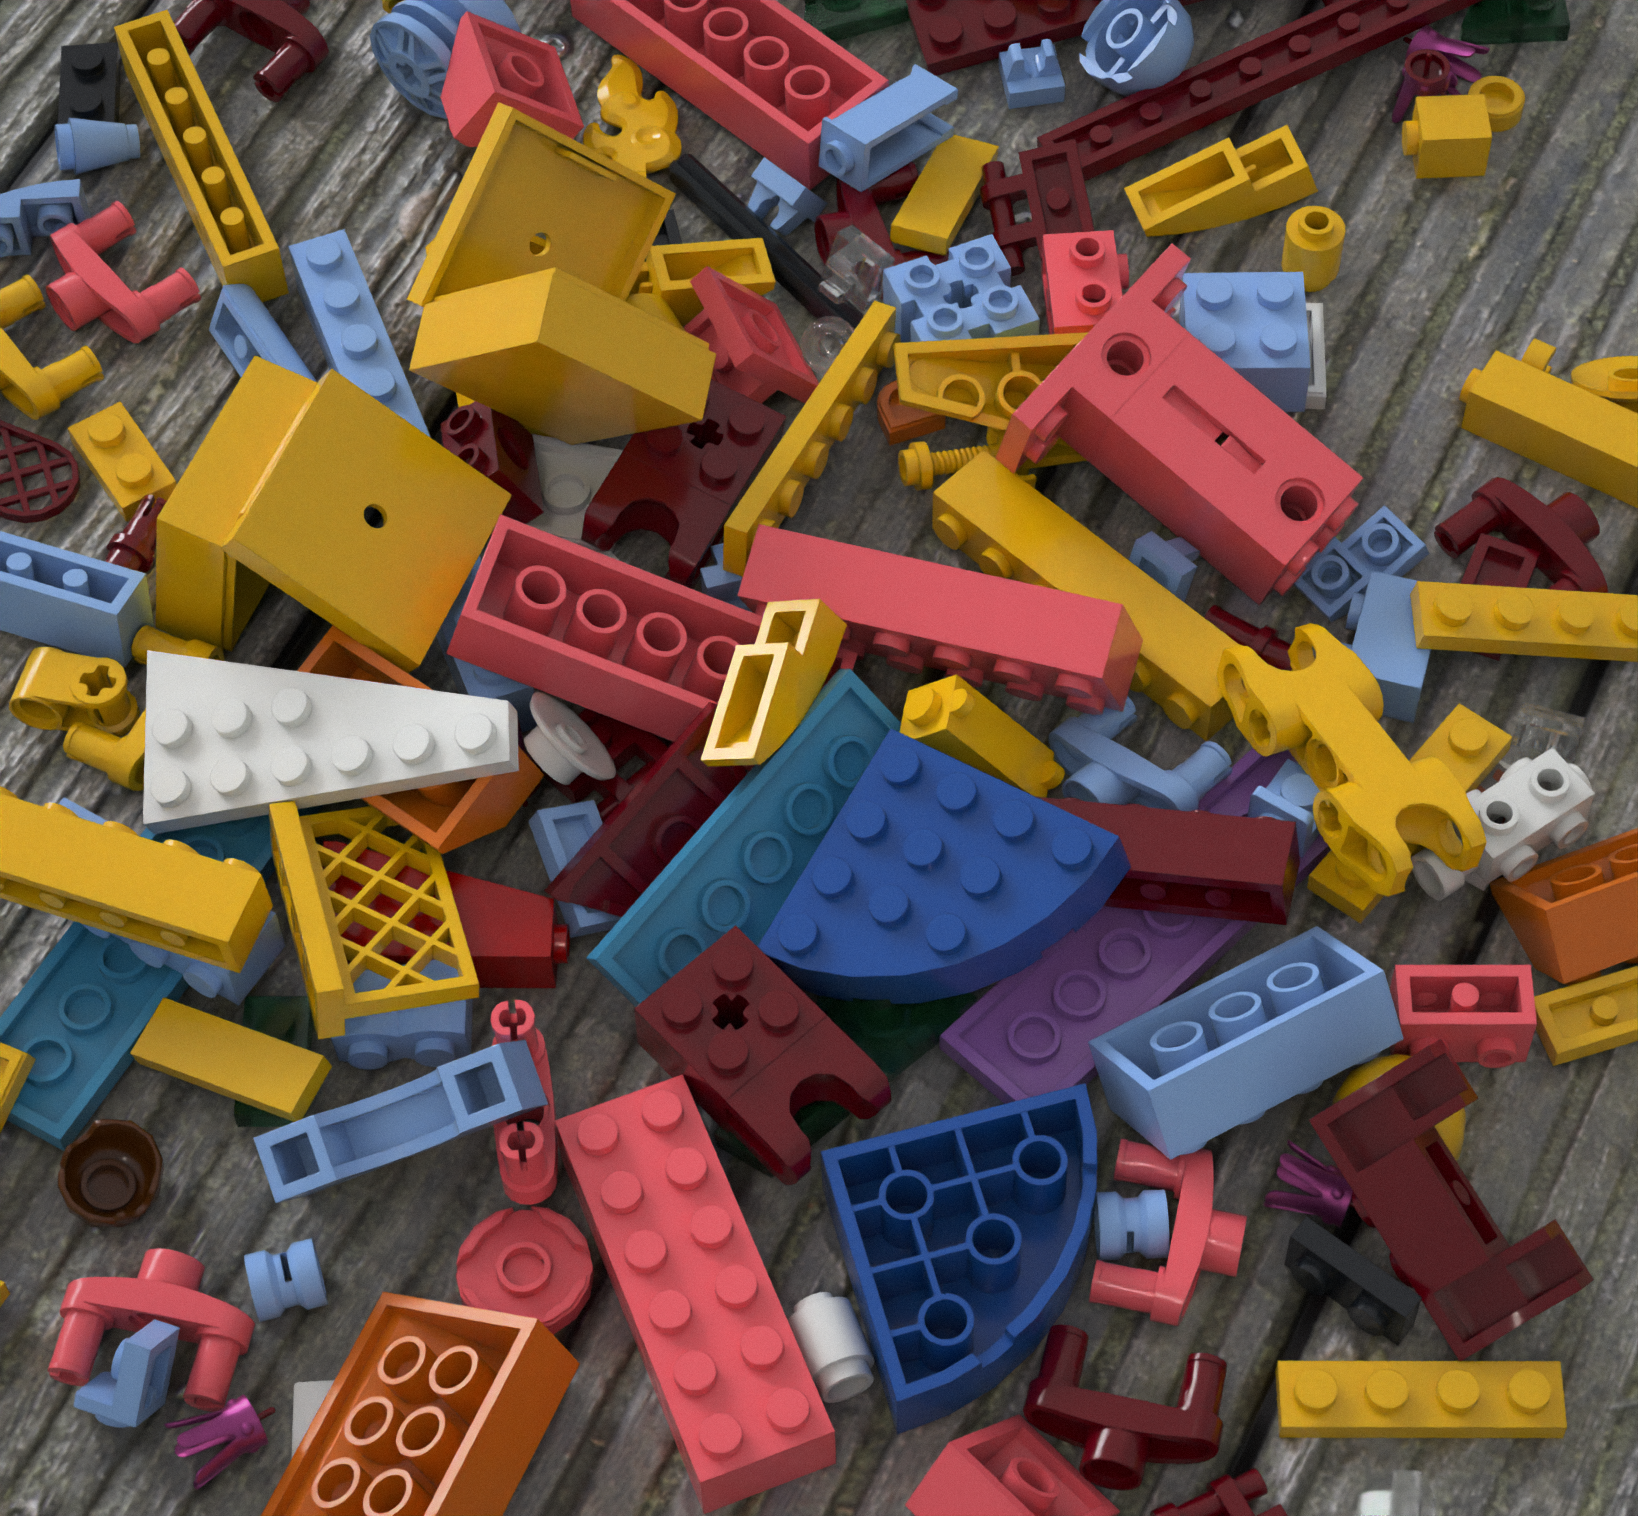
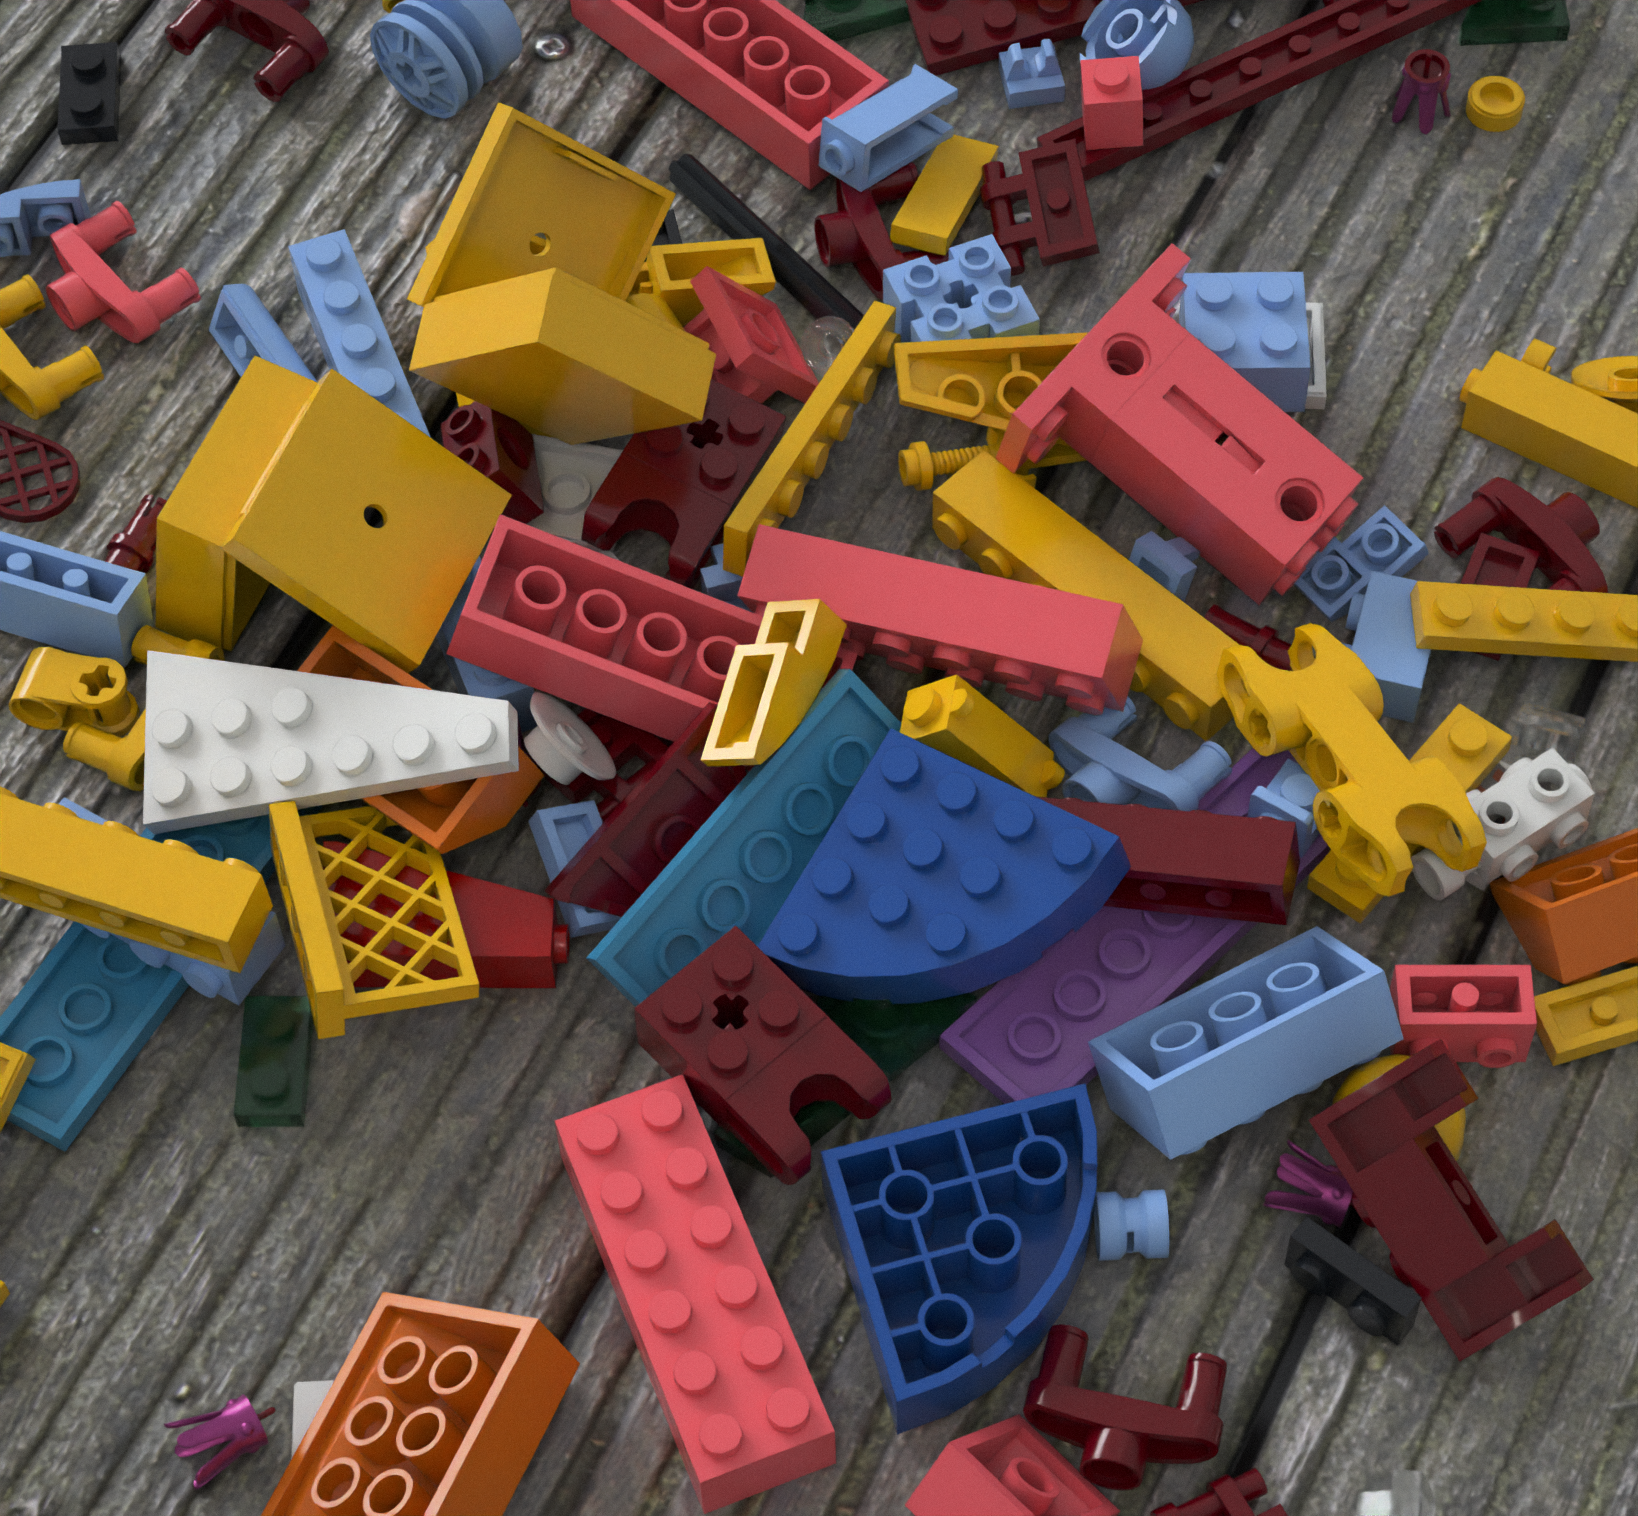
coral connector [48,1248,255,1412] -> none
light blue cone [55,118,140,175] -> none
reddish brown hair [58,1119,164,1227] -> none
yellow plate [67,401,177,522] -> none
light blue bracket [73,1319,180,1428] -> none
yellow brick [114,9,289,303] -> none
yellow tile [130,997,332,1122] -> none
light blue wheel [244,1238,328,1322] -> none
light blue arch [253,1040,548,1203] -> none
light blue brick [331,960,473,1070] -> none
coral slope [440,11,584,147] -> none
coral tile [456,1206,594,1335] -> none
coral connector [490,1000,558,1205] -> none
yellow piece [583,54,682,178] -> none
light blue tile [748,157,828,236] -> none
white brick [788,1292,874,1403] -> none
clear tile [818,225,895,311] -> none
orange tile [877,380,946,446] -> none
coral brick [1041,230,1129,334] -> none
coral connector [1089,1138,1247,1326] -> none
yellow slope [1124,125,1318,237] -> none
yellow plate [1275,1361,1567,1438] -> none
yellow brick [1281,206,1346,292] -> none
yellow brick [1402,94,1492,179] -> none
flat silver piece [1403,25,1490,95] -> none
none -> coral brick [1080,56,1143,150]

